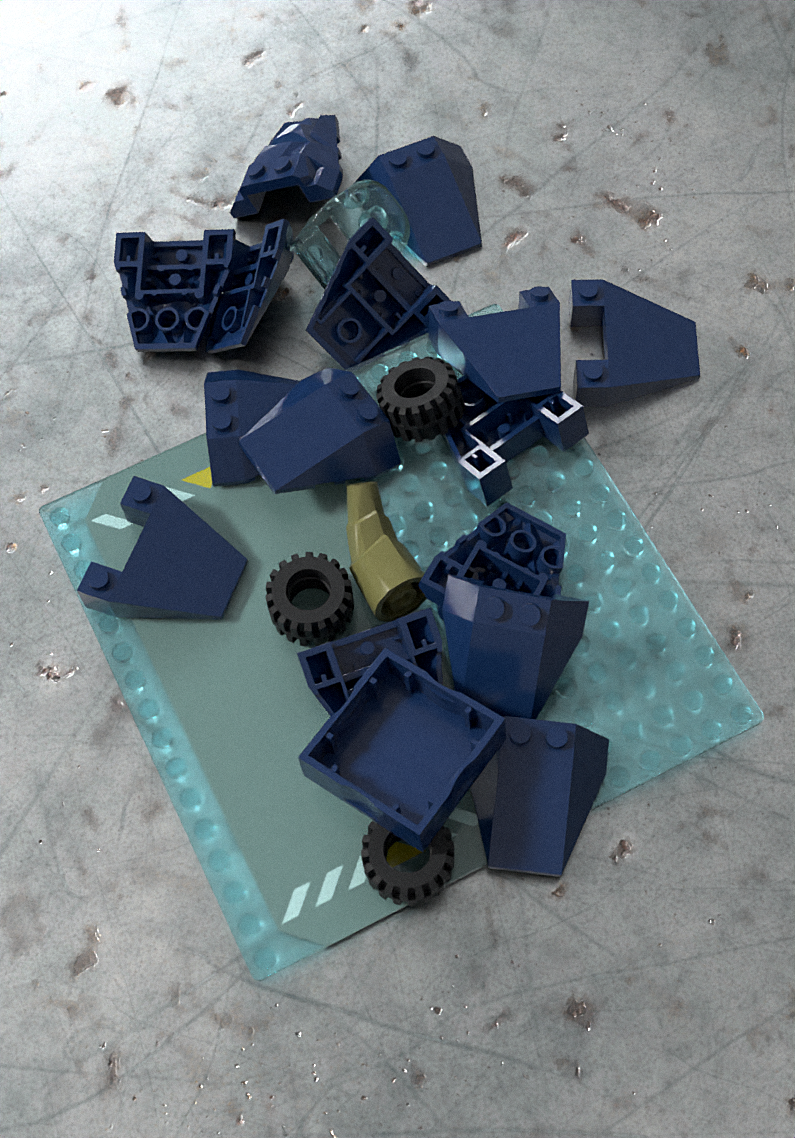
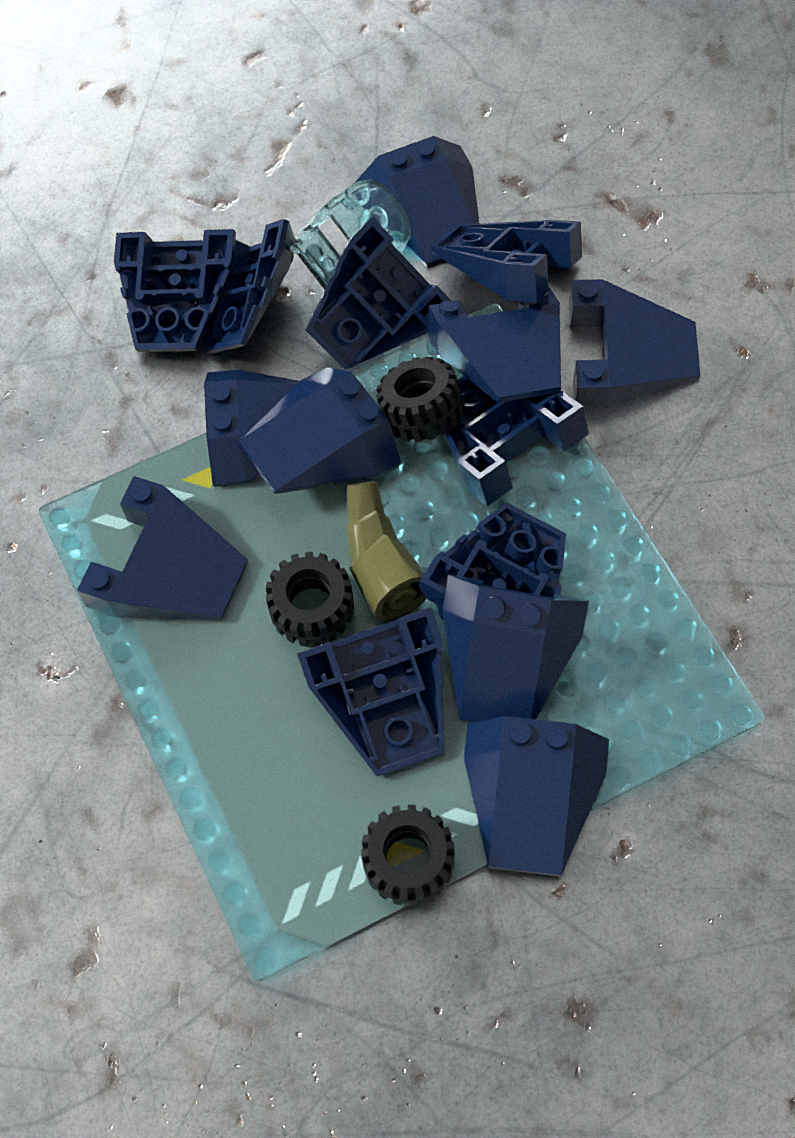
dark blue wedge [230,115,343,218] -> none
dark blue tile [298,648,506,852] -> none
none -> dark blue wedge [430,220,582,305]

